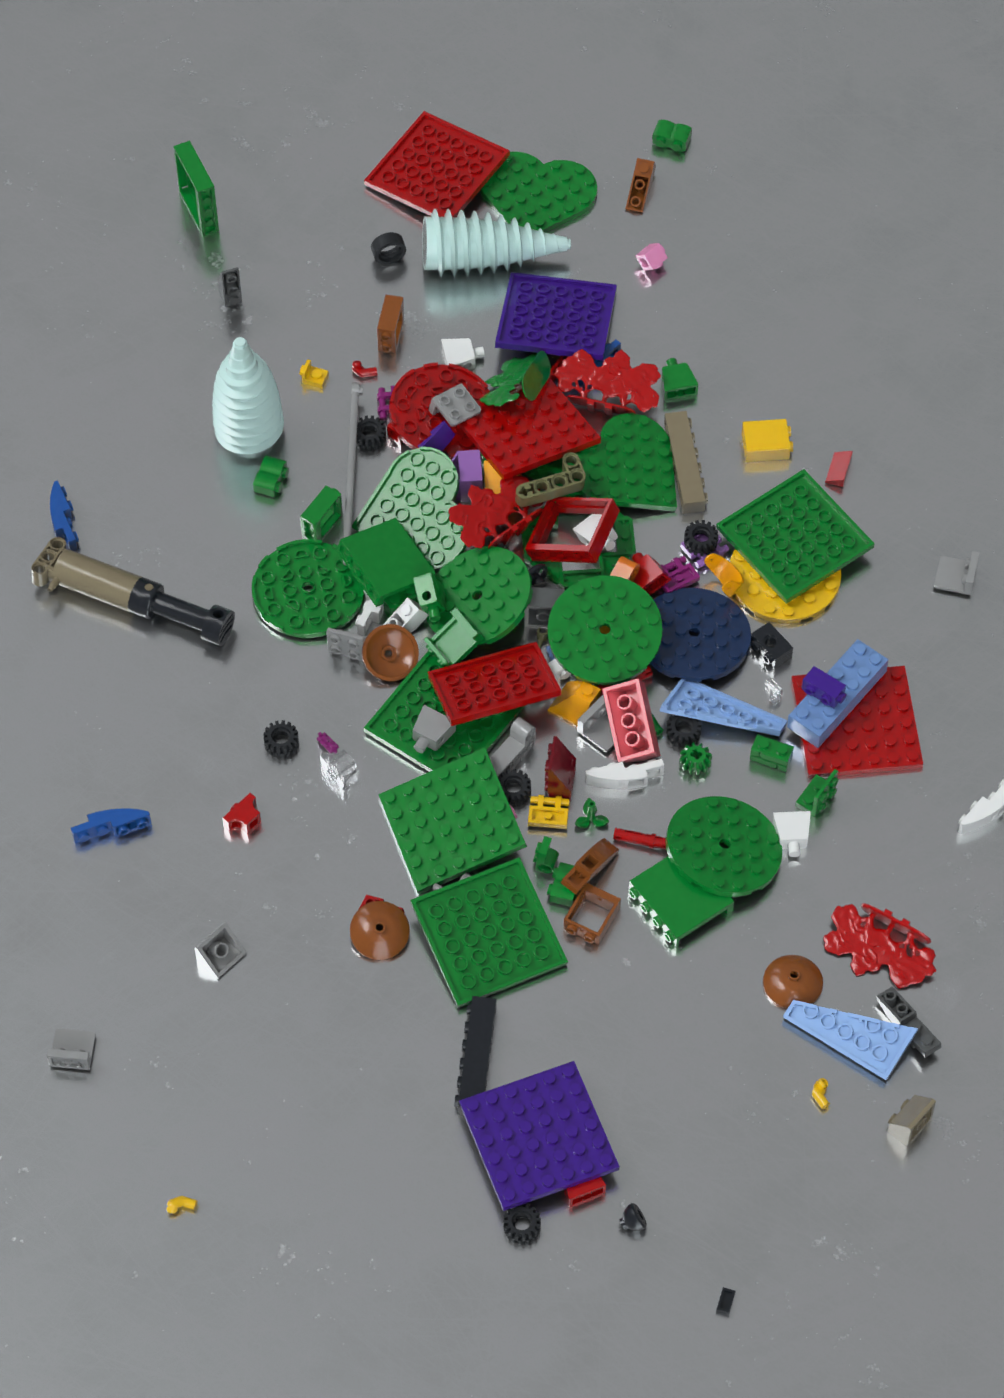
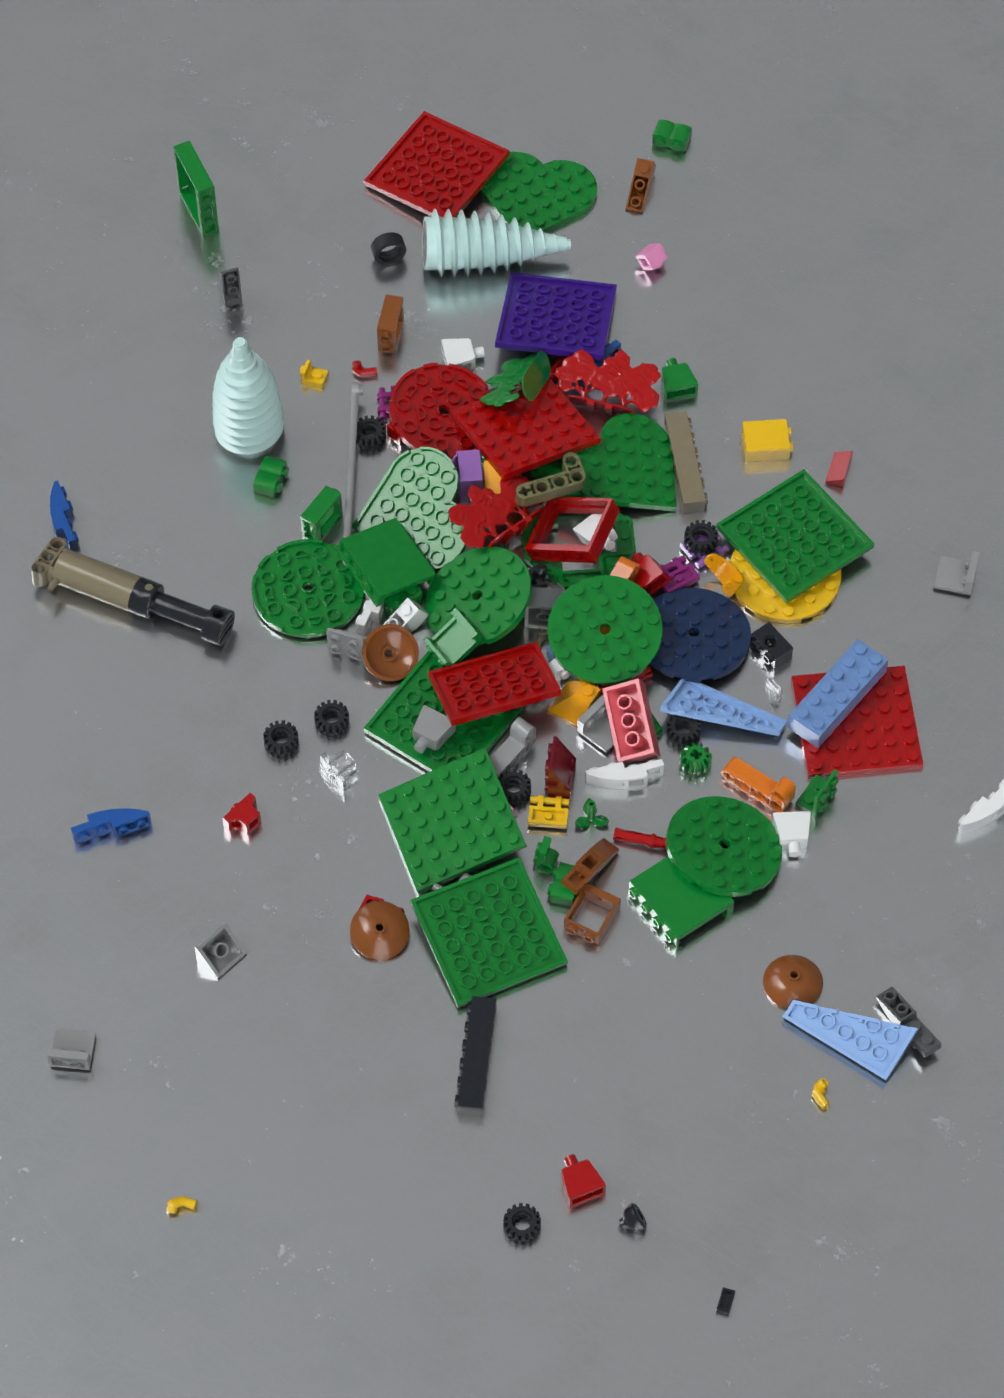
magenta axle [316,732,339,754] -> none
green torso [413,572,447,621] -> none
dark purple slope [418,421,455,451] -> none
light grey bracket [429,383,481,427] -> none
dark purple plate [459,1061,620,1211] -> none
green brick [750,734,794,772] -> none
dark purple brick [802,666,847,708] -> none
red plant [823,903,936,989] -> none
dark tan slope [888,1095,936,1146] -> none
none -> black tyre [314,700,349,737]
none -> orange beam [721,757,796,812]

